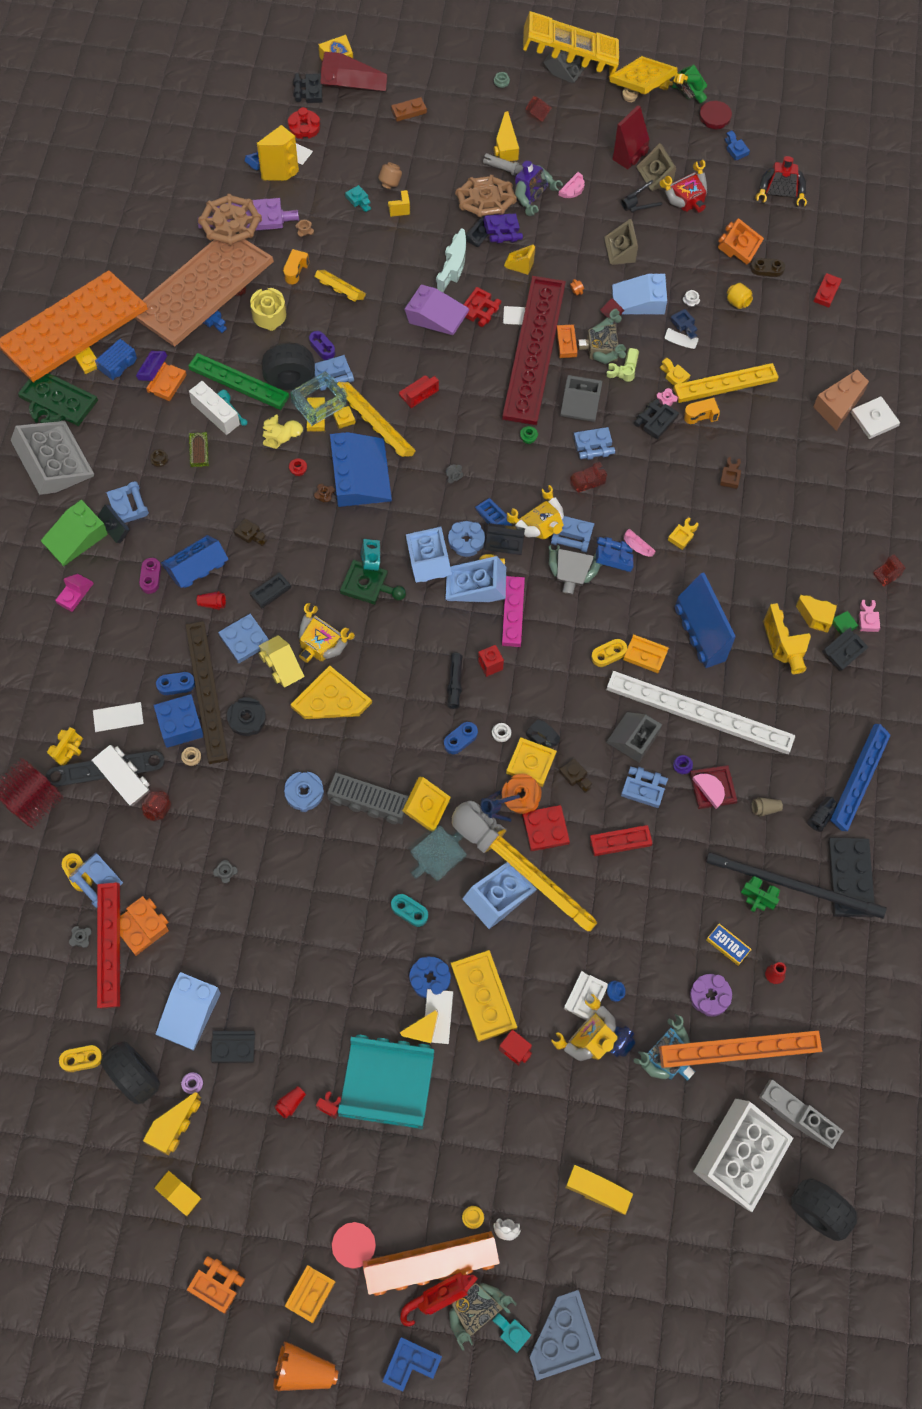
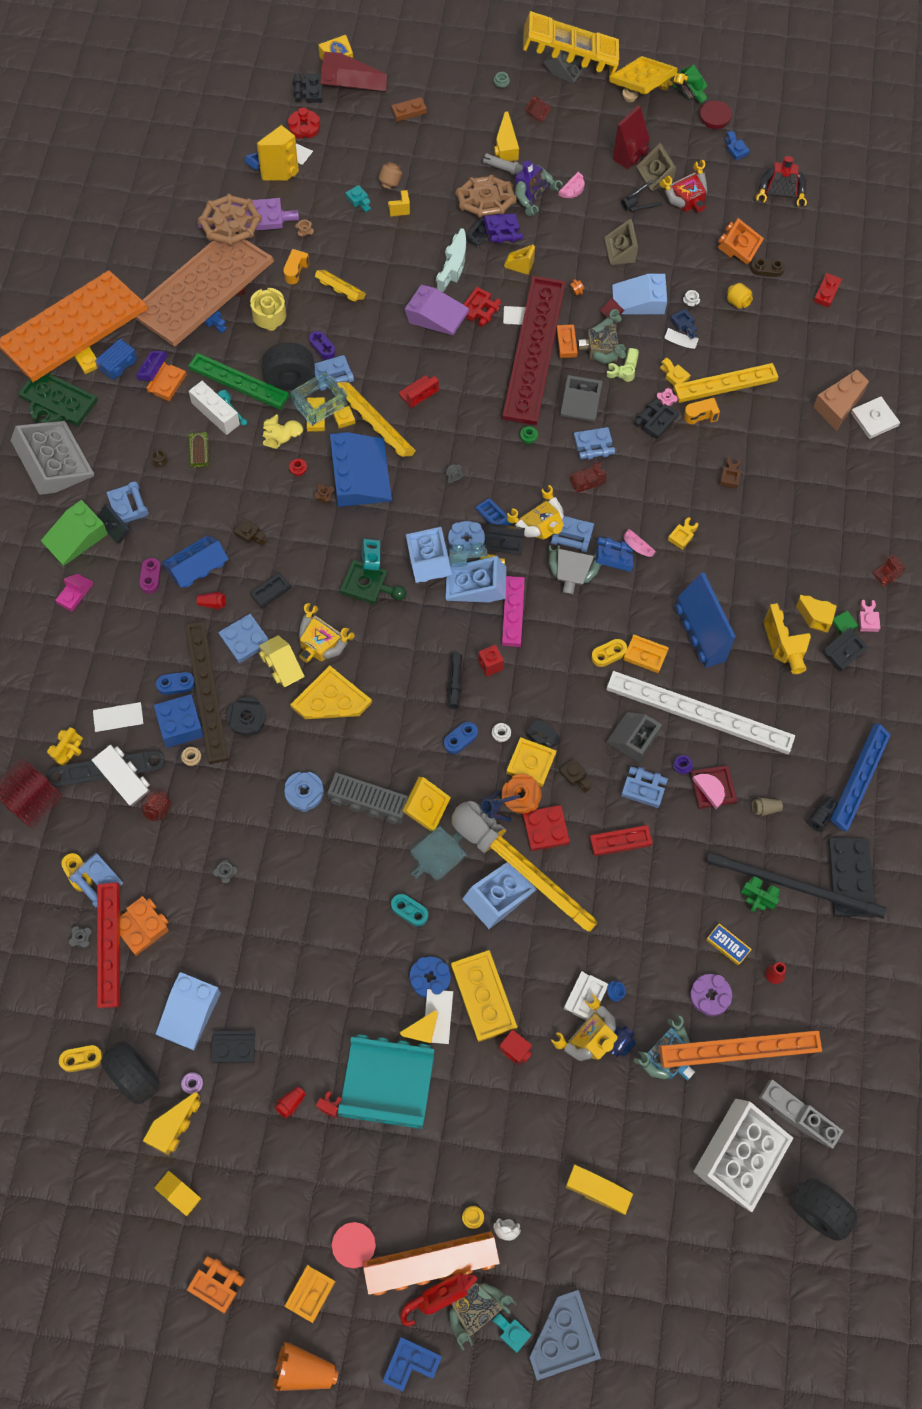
none -> clear light blue plate [449,542,487,567]

